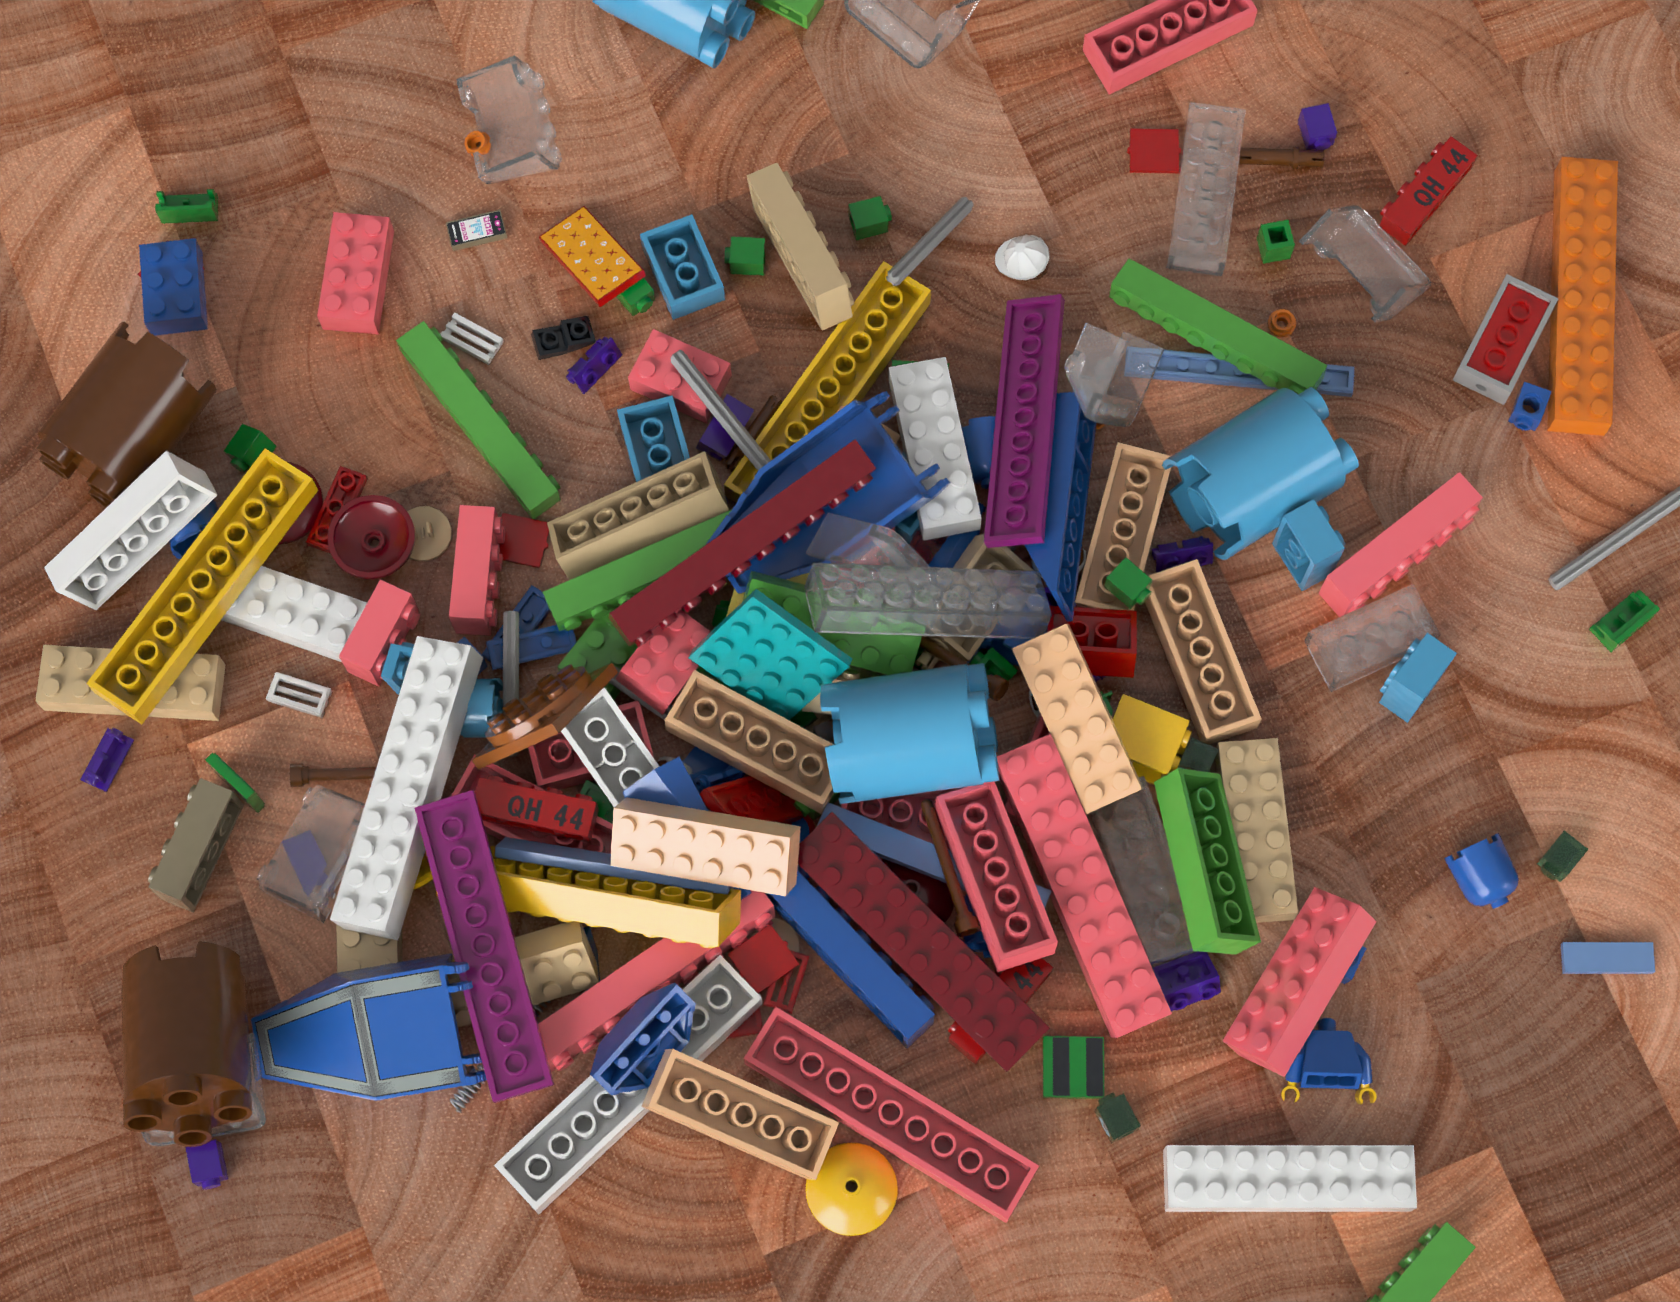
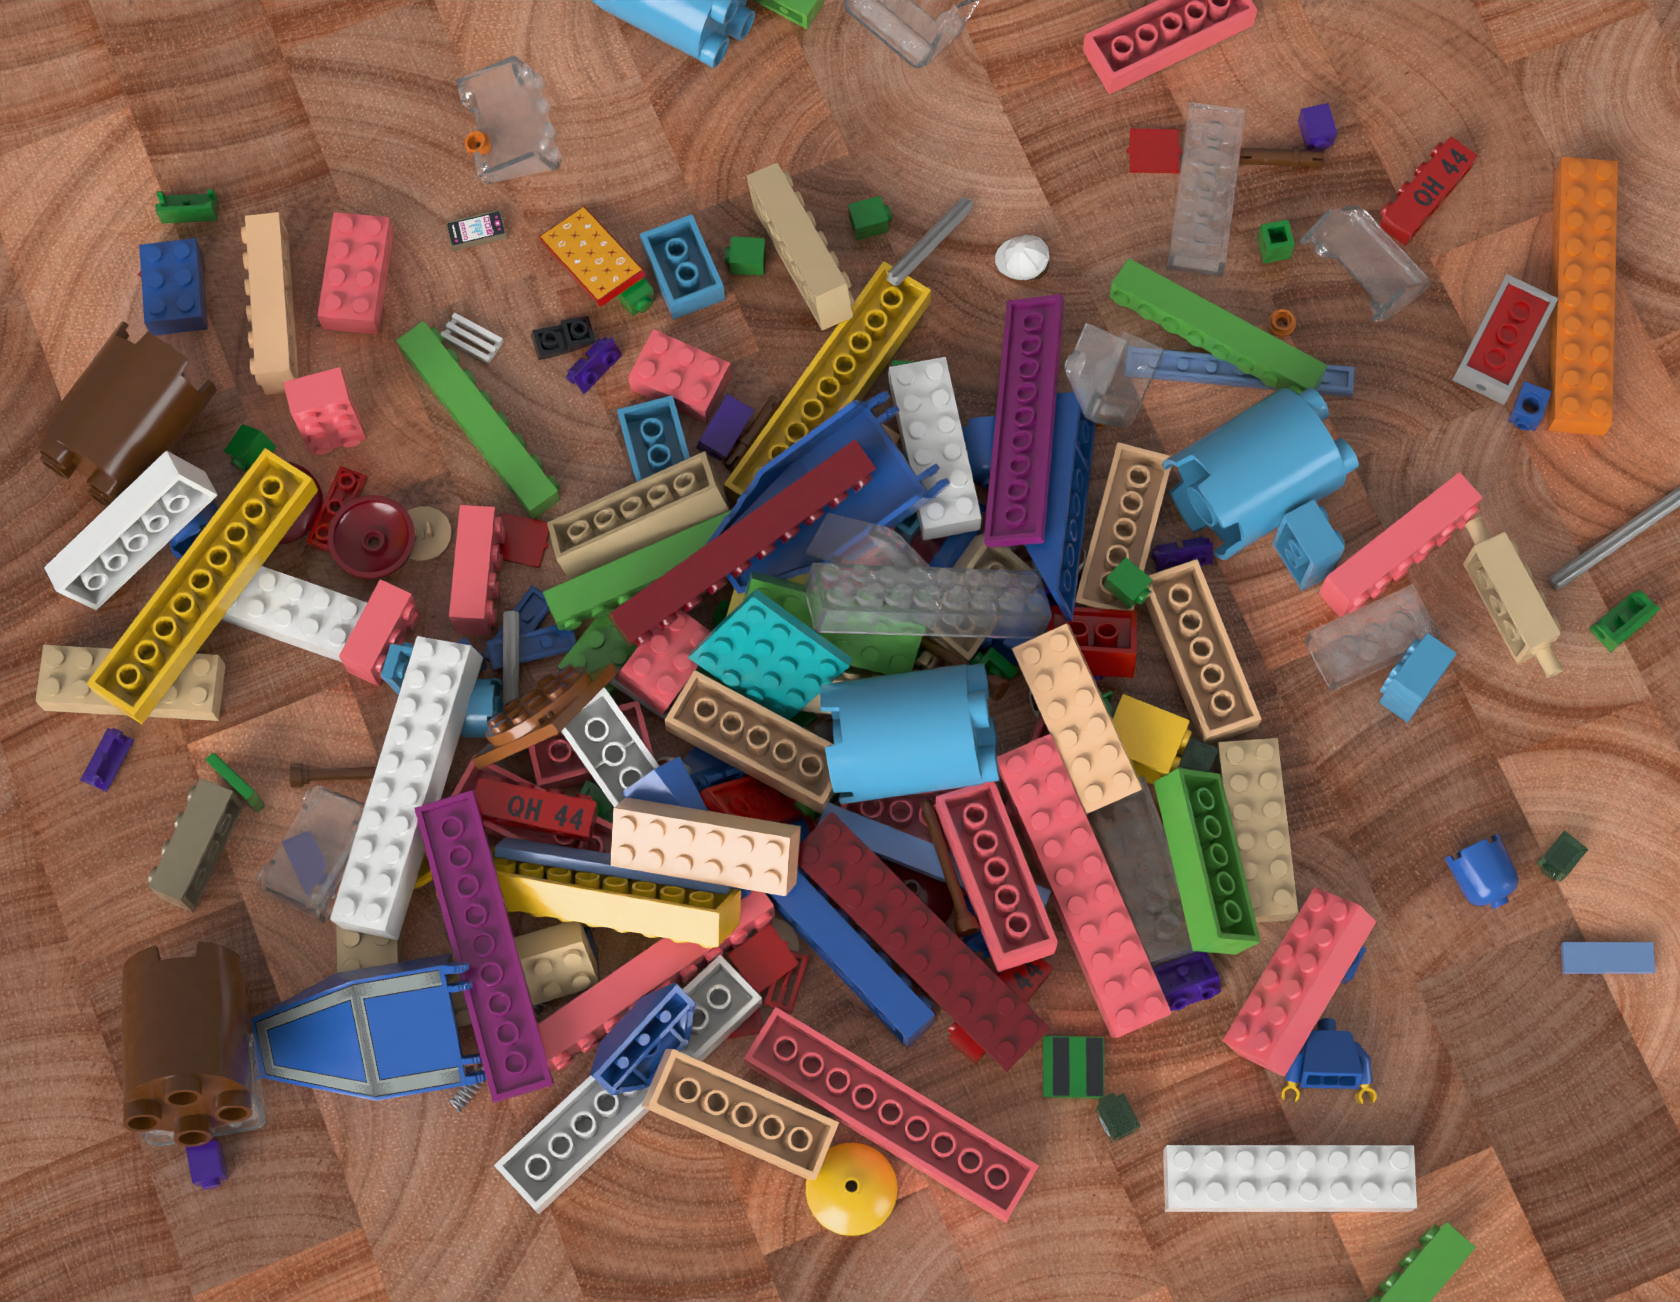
white tile [266,672,332,718] -> none
light grey axle [670,350,771,470] -> none
none -> light nougat brick [241,212,299,395]
none -> coral brick [283,367,366,455]
none -> tan brick [1463,517,1564,678]

